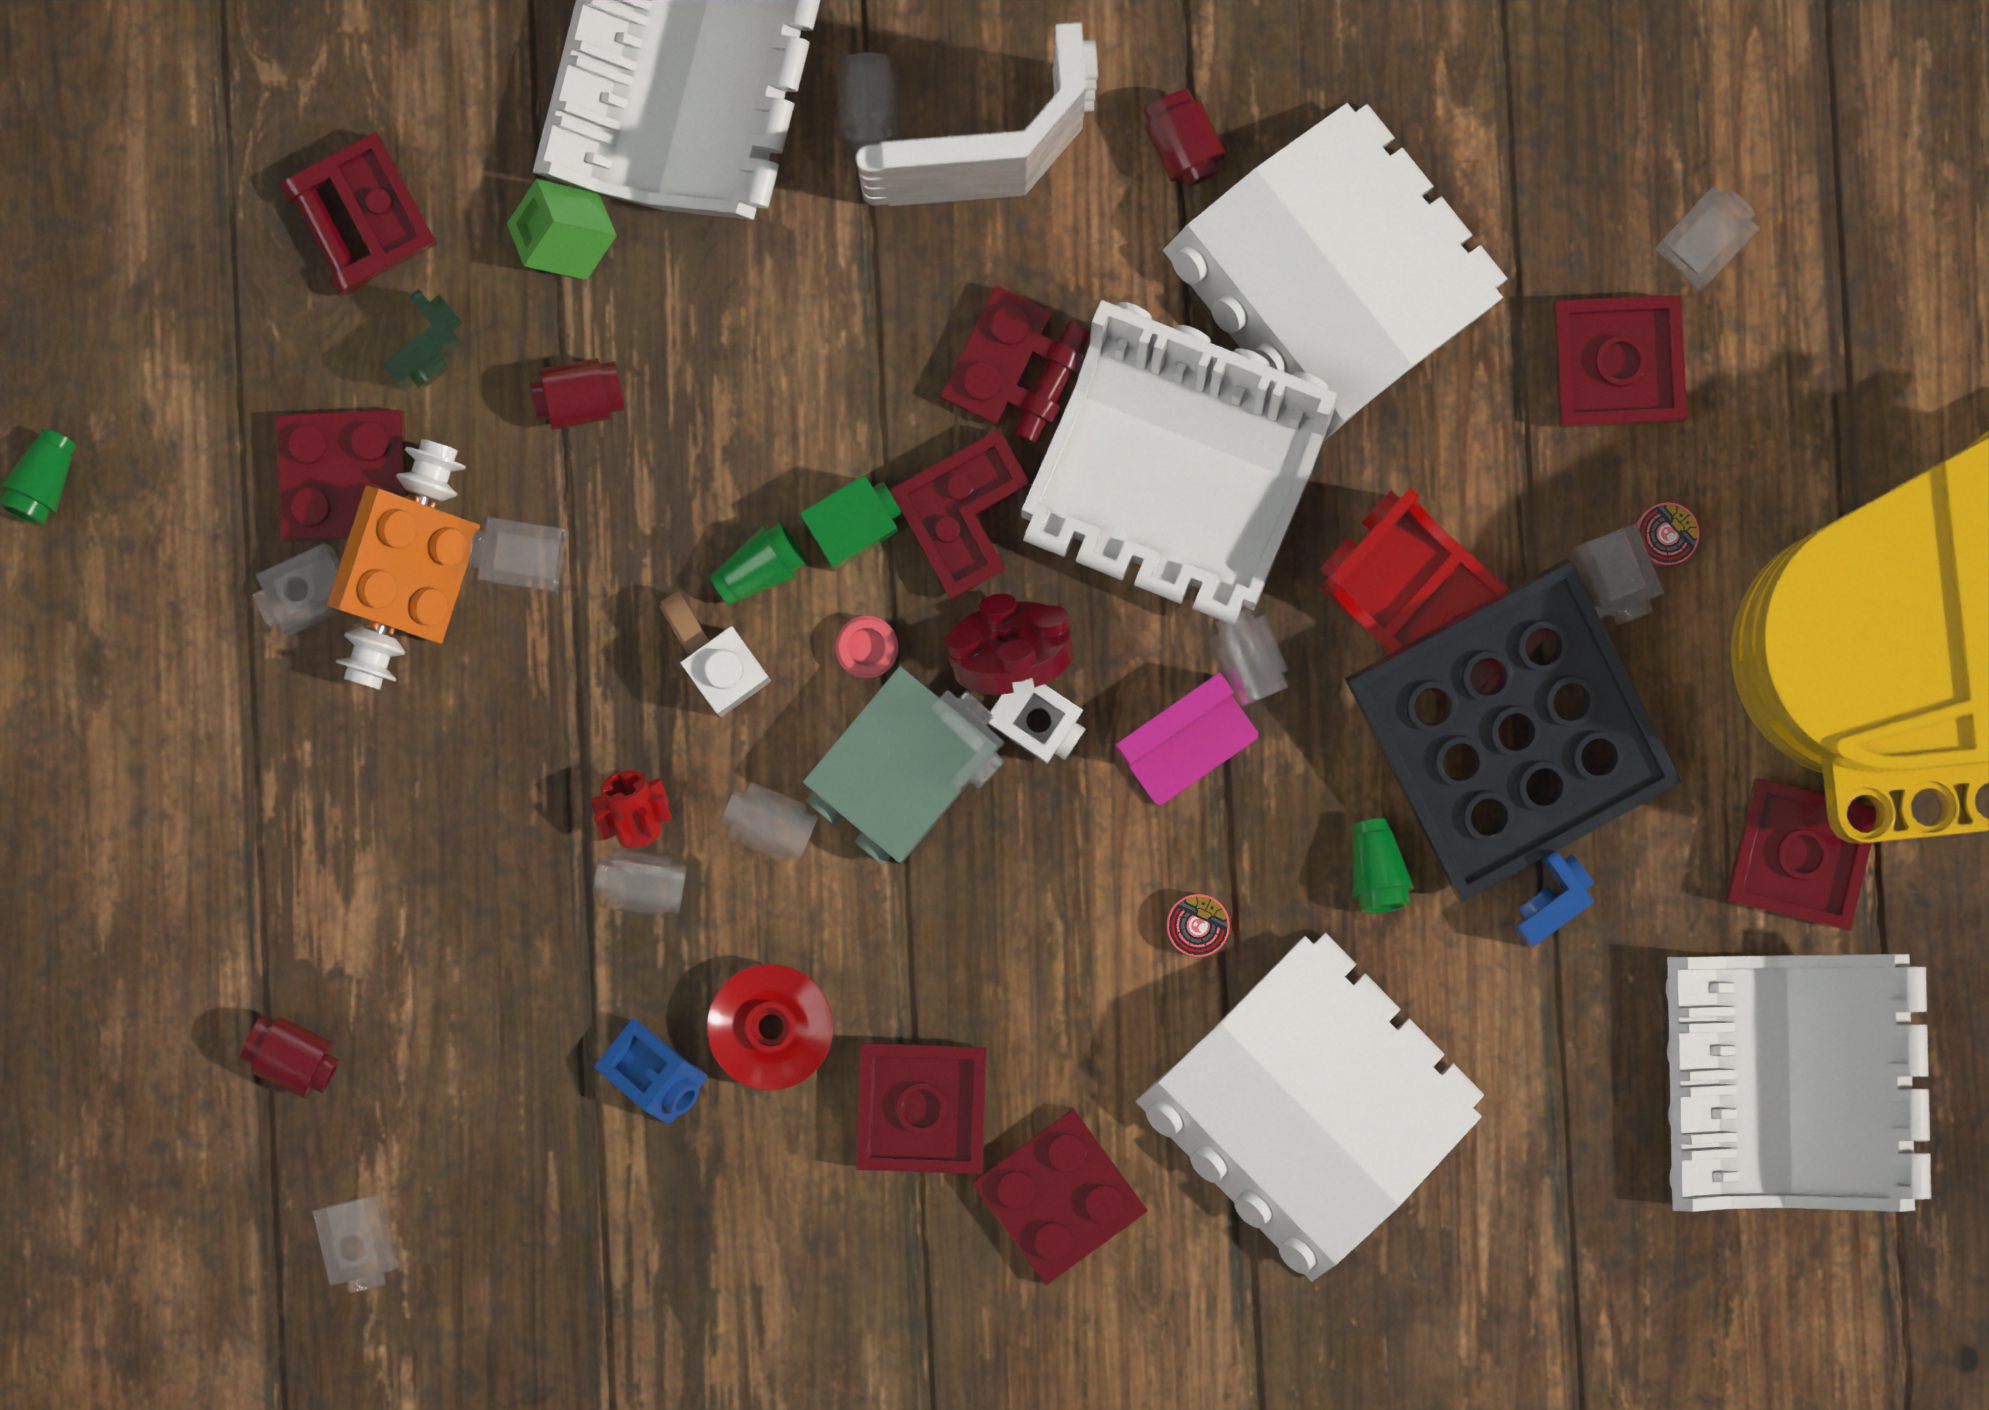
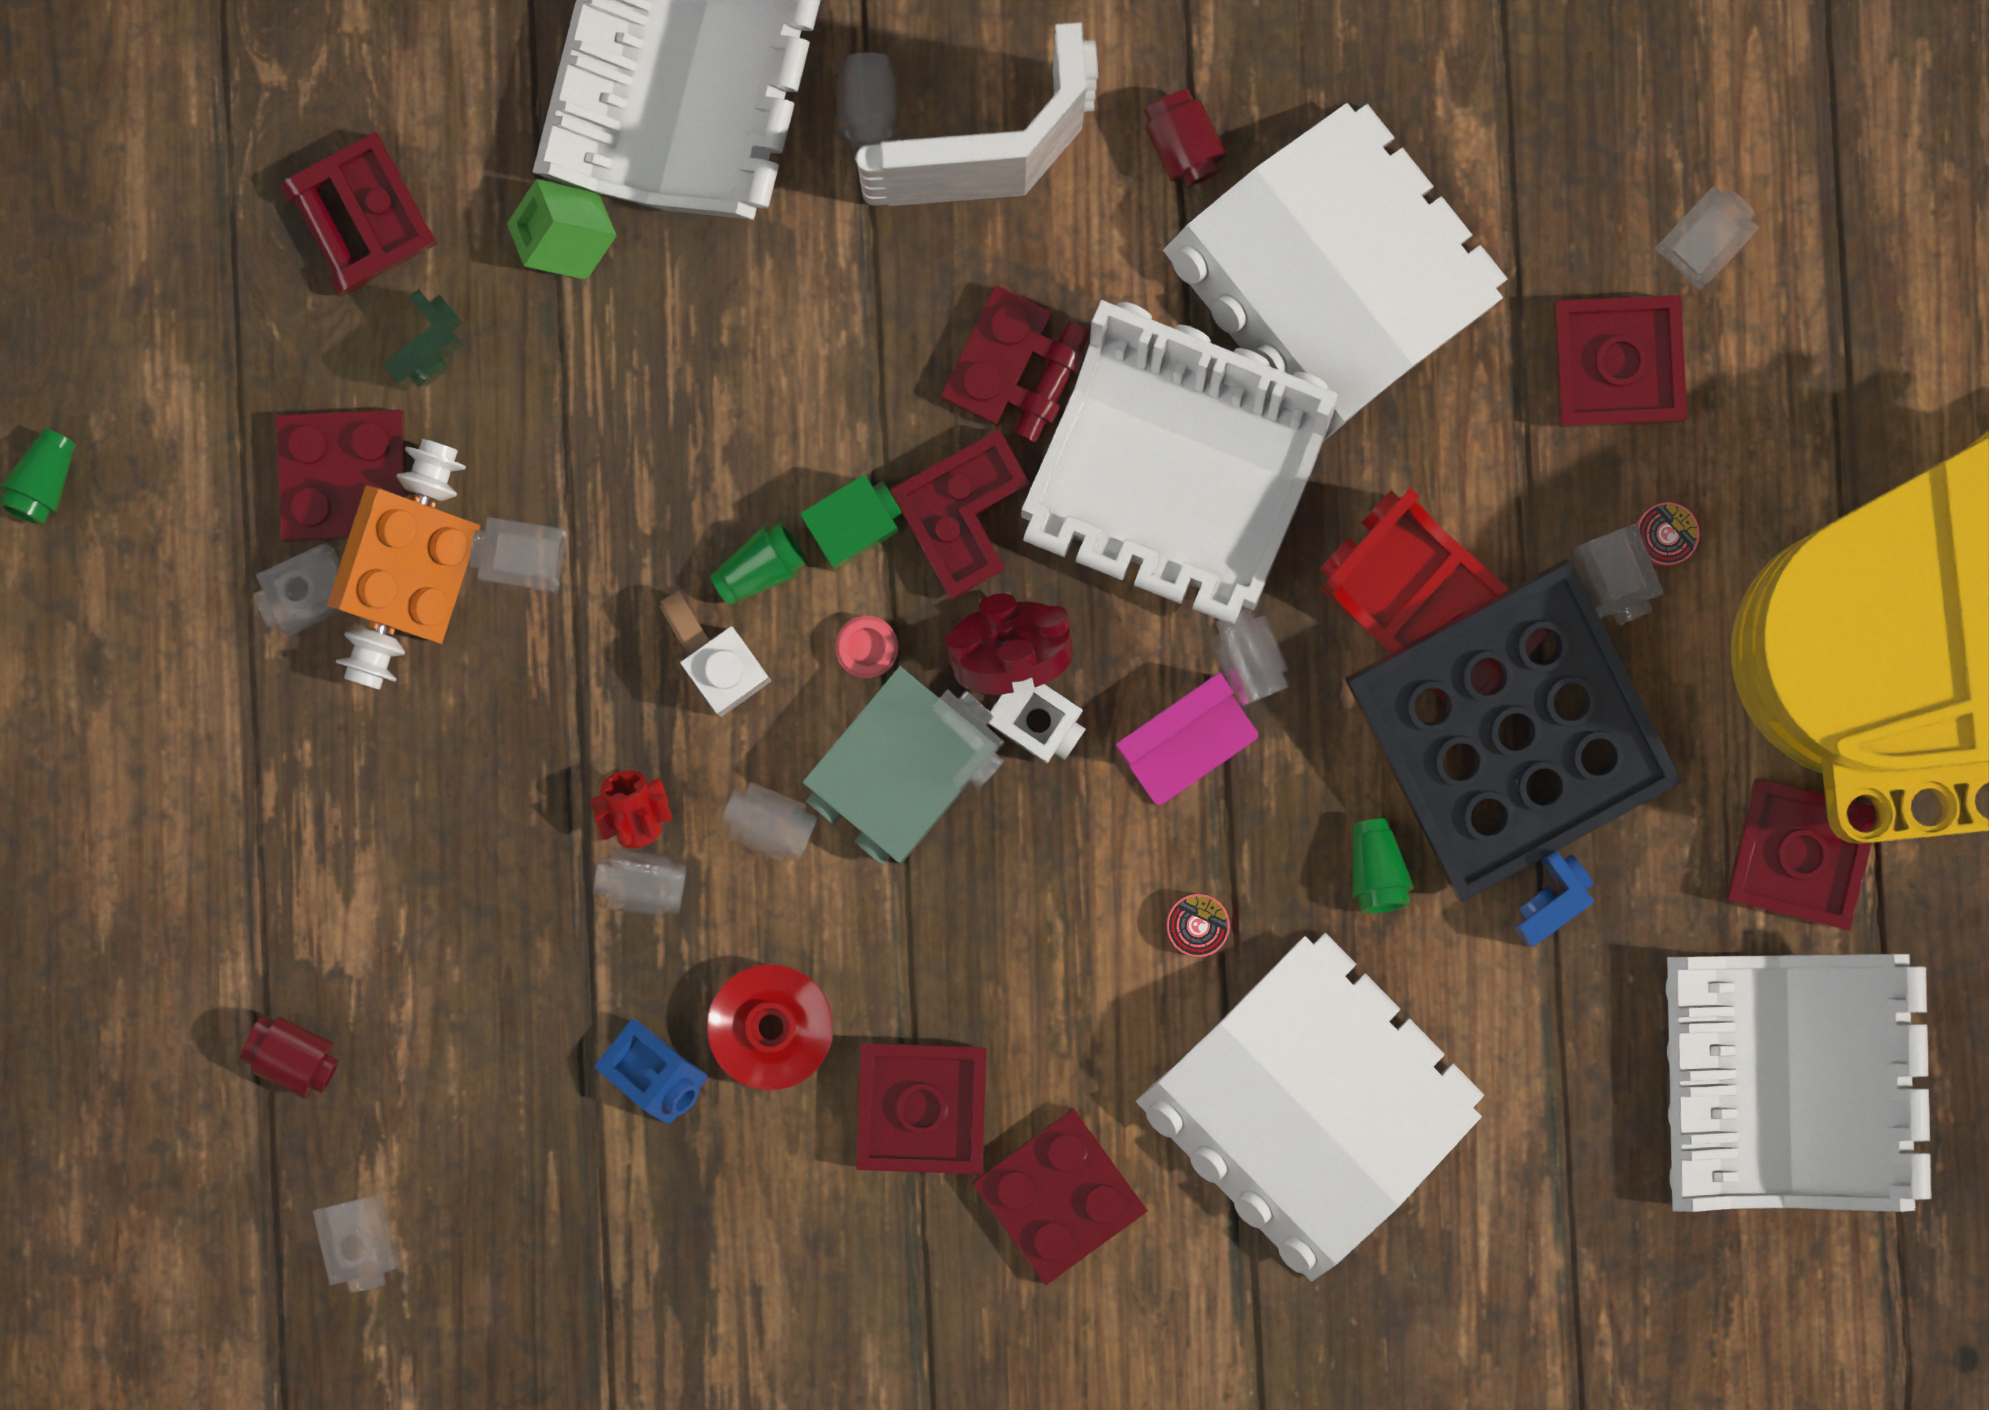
dark red brick [530,358,624,430] -> none

